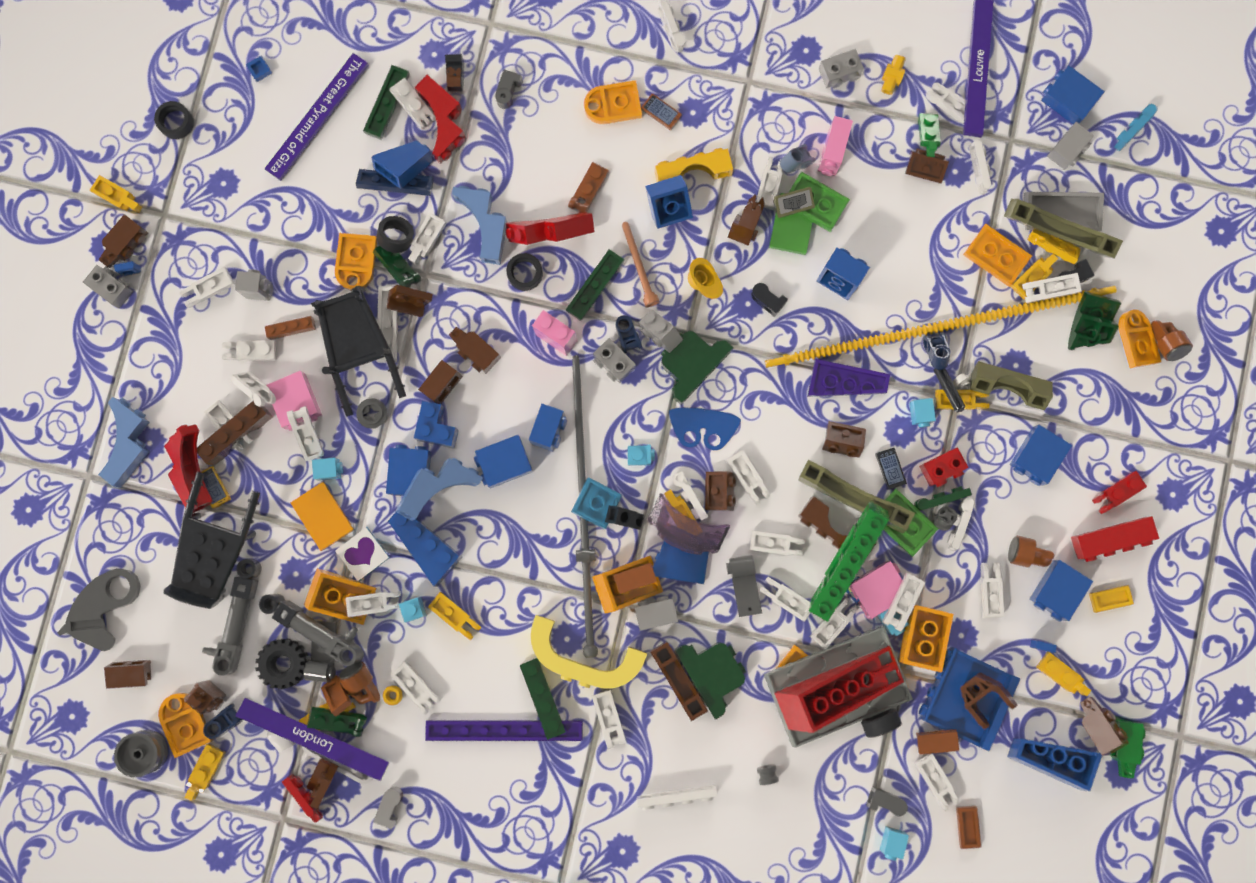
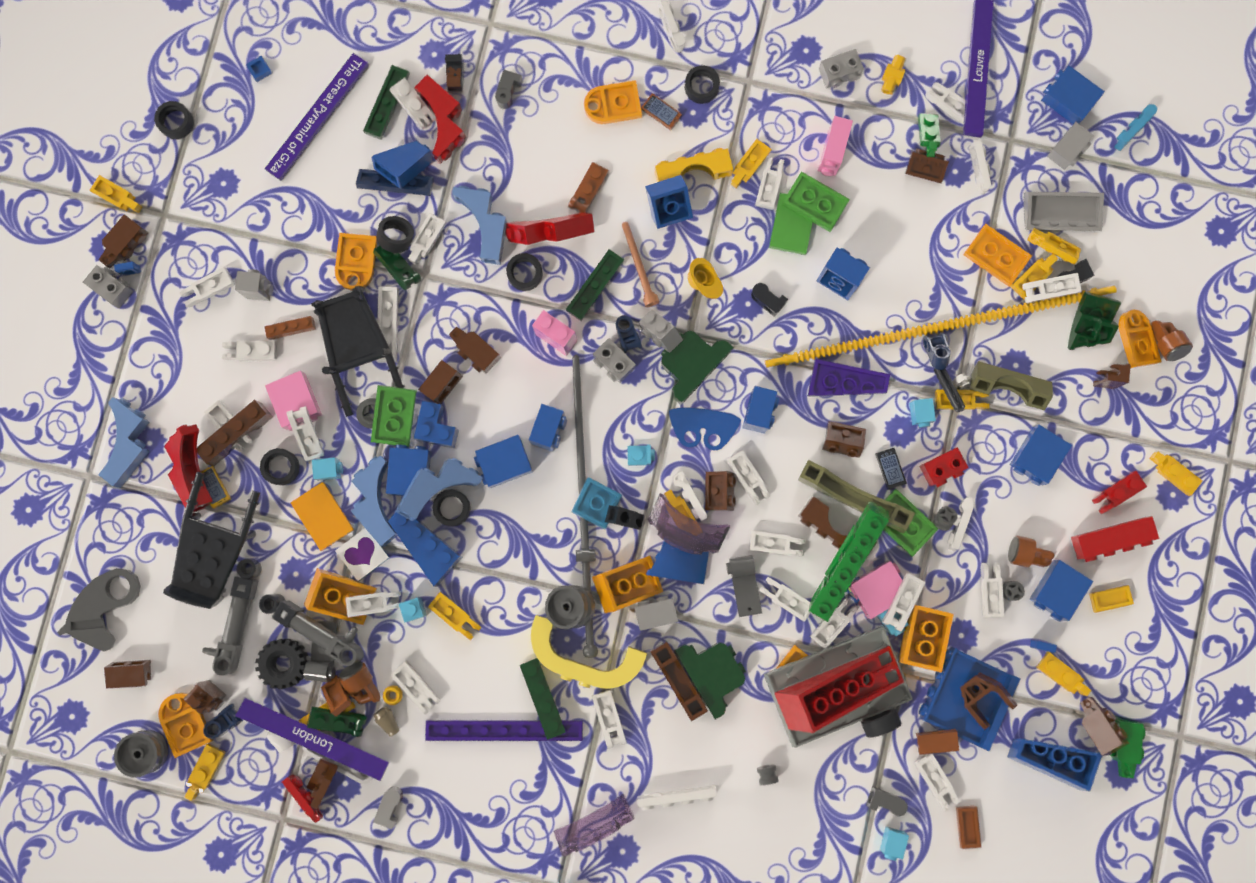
white hinge [232,371,276,407] -> none
reddish brown bracket [387,285,433,317] -> none
dark orange tile [613,563,657,594] -> none
reddish brown piece [727,194,765,246] -> none
slope [773,187,815,218] -> none
sand blue piece [780,144,816,173] -> none
dark green plate [914,486,972,511] -> none
olive arch [1003,199,1123,259] -> none
none -> black tyre [260,448,300,486]
none -> medium blue arch [351,456,398,547]
none -> bright green tile [371,385,417,447]
none -> dark tan cone [373,706,400,737]
none -> black tyre [432,489,471,527]
none -> dark grey wheel [545,585,595,629]
none -> clear purple windscreen [553,794,634,857]
none -> black tyre [684,65,720,104]
none -> yellow hinge [730,139,772,189]
none -> blue brick [742,386,779,434]
none -> dark grey wheel [1003,581,1025,601]
none -> reddish brown hinge [1093,363,1131,389]
none -> yellow hinge [1149,451,1203,496]

